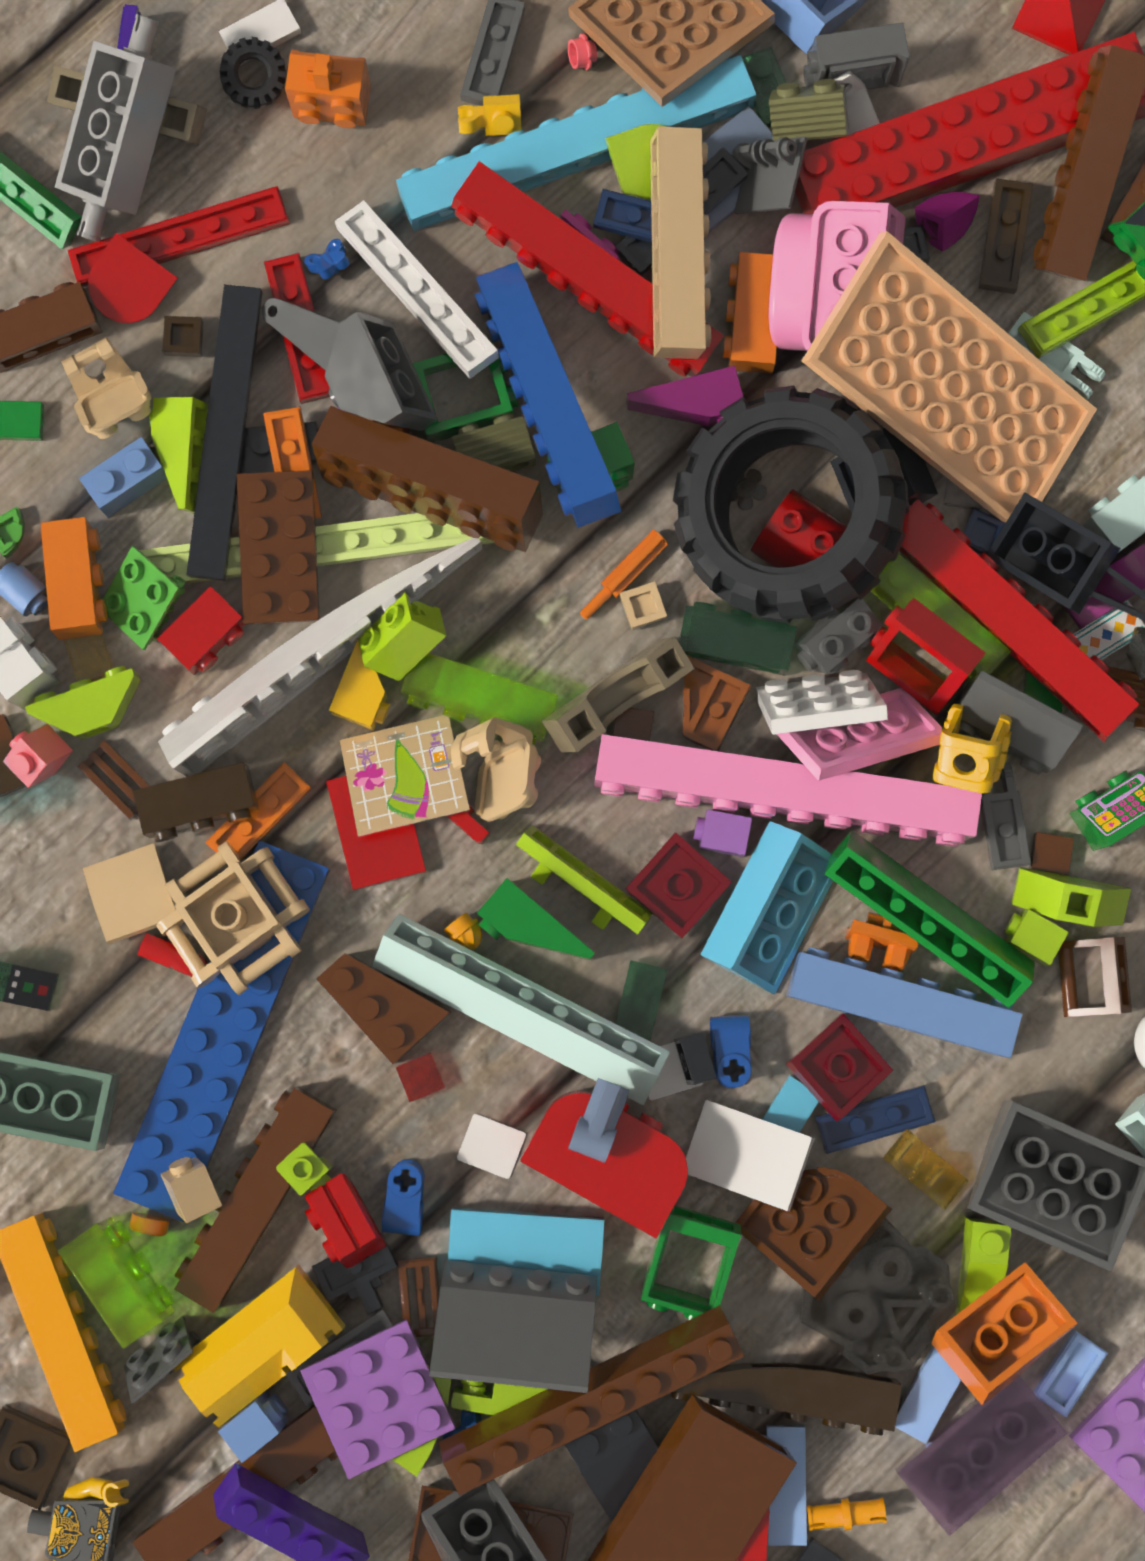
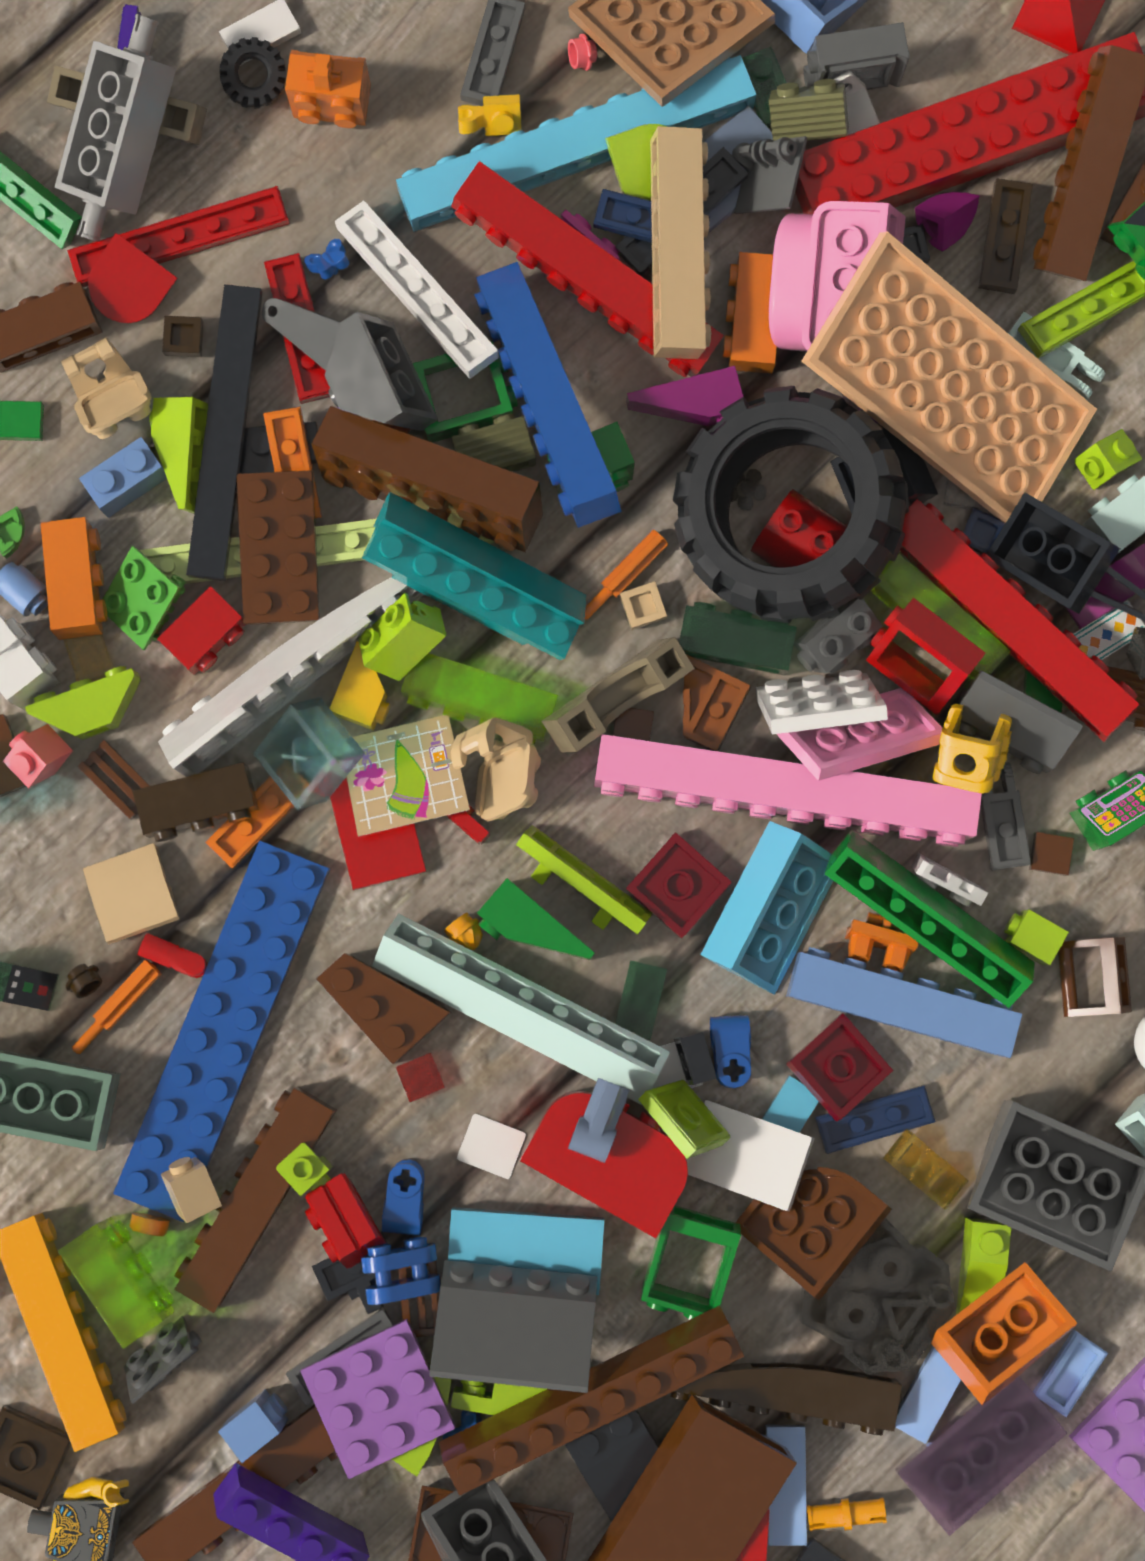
tan brick [156,841,310,995] -> none
yellow brick [173,1264,346,1428] -> none
medium lavender brick [693,809,752,857] -> none
lime slope [1011,867,1131,927] -> none
none -> dark brown plate [66,964,102,998]
none -> orange axle [72,959,162,1054]
none -> clear light blue brick [253,697,365,810]
none -> blue brick [361,1237,441,1305]
none -> teal slope [362,492,586,660]
none -> lime tile [638,1079,731,1159]
none -> white wing [912,853,988,907]
none -> lime bracket [1074,429,1142,490]

